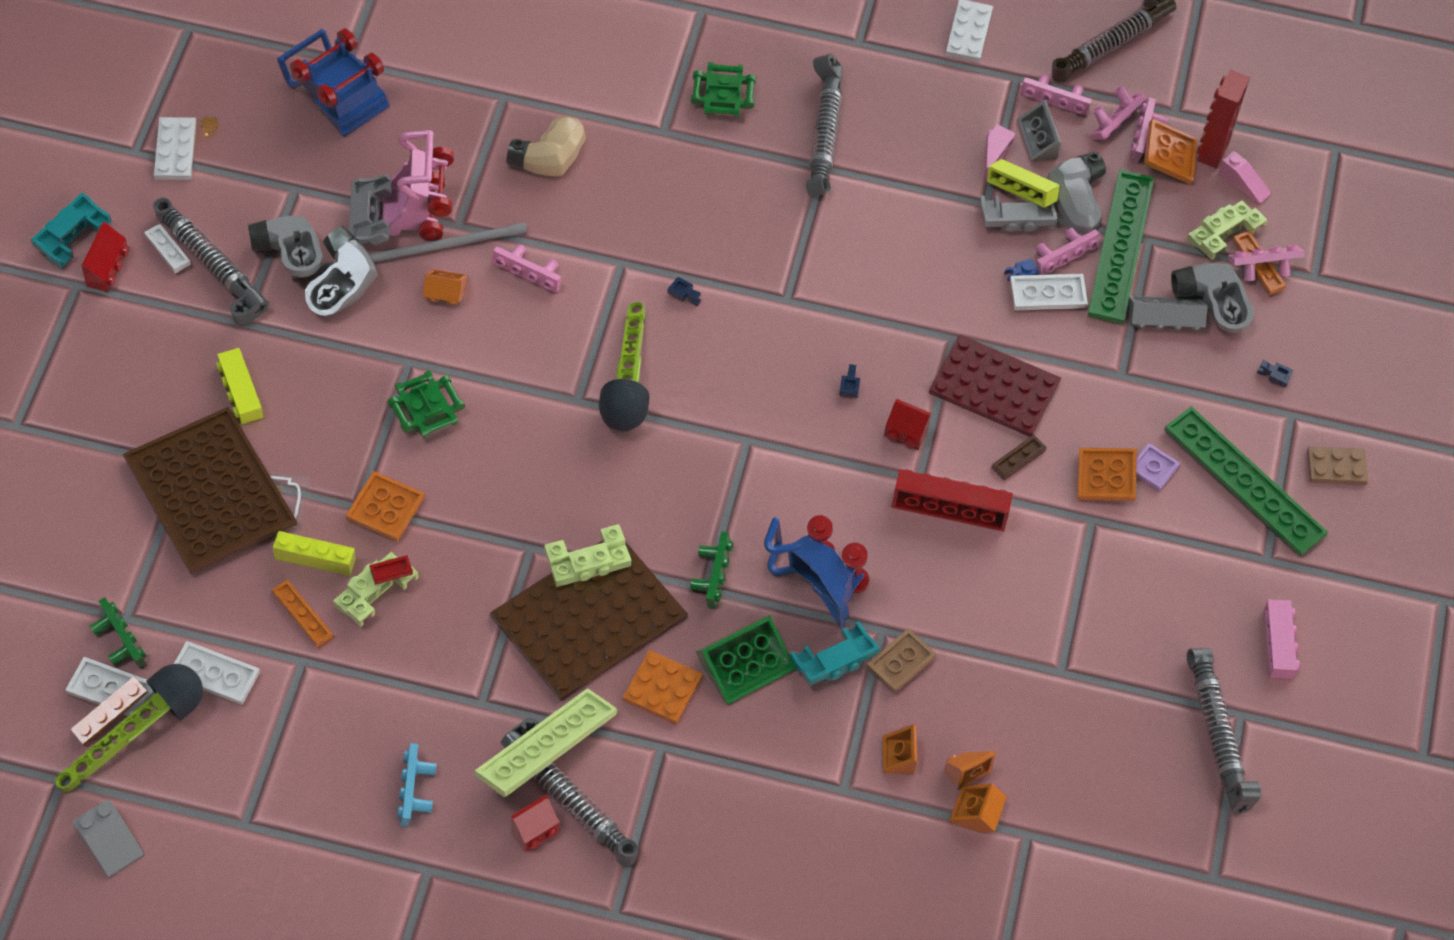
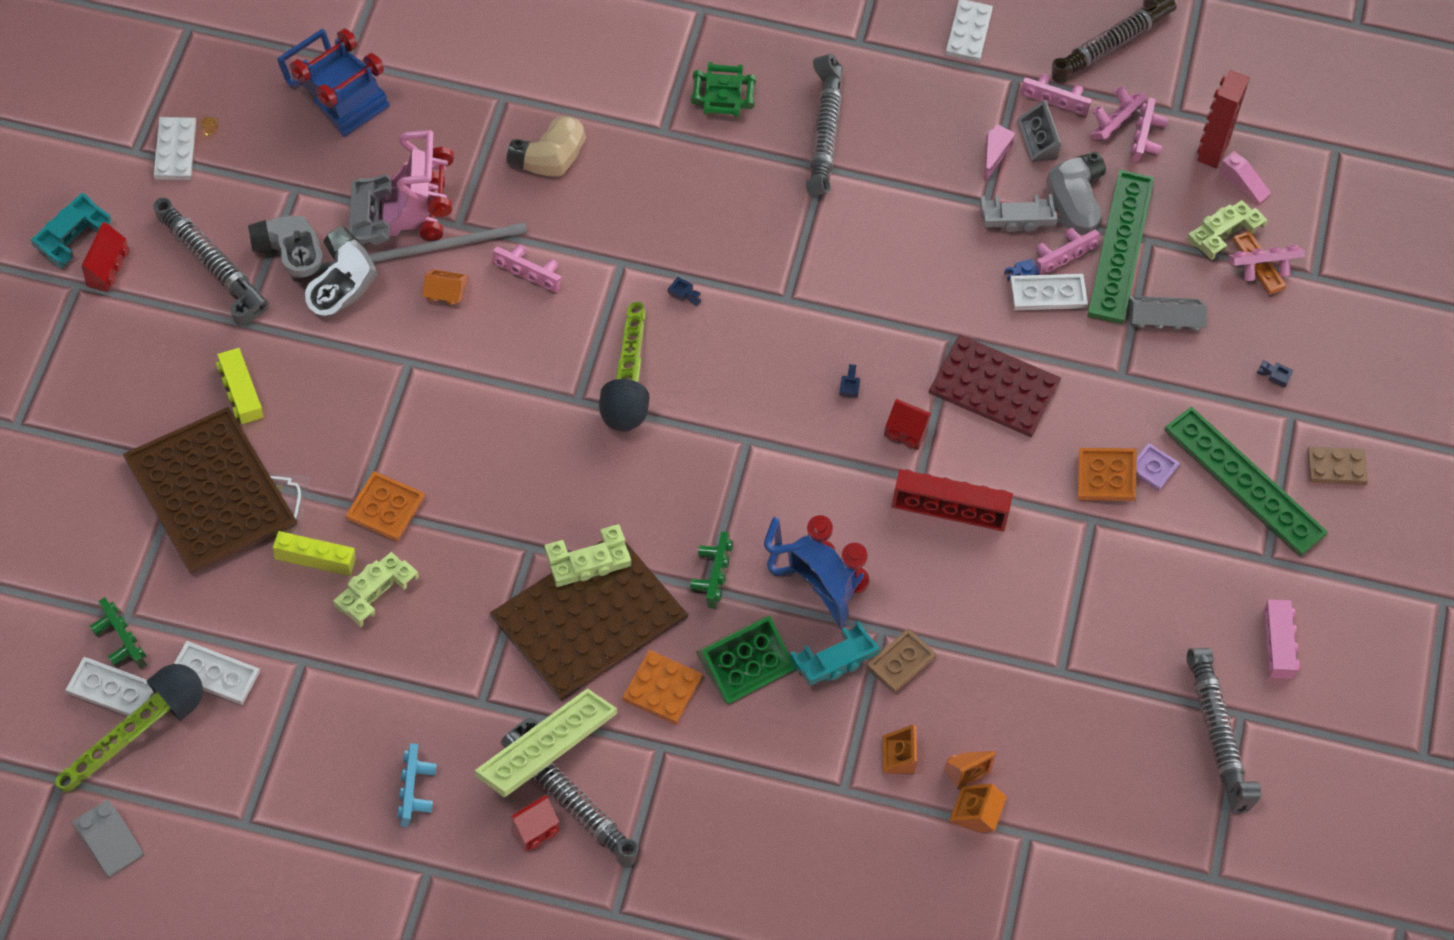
plate [71,676,148,746] -> none
white plate [144,224,191,273] -> none
orange tile [271,579,334,649] -> none
red tile [369,555,413,585] -> none
green brick [387,370,466,438] -> none
neon yellow brick [987,159,1060,208] -> none
reddish brown tile [991,435,1047,480] -> none
orange plate [1144,119,1198,184] -> none
light grey piece [1171,263,1254,332] -> none

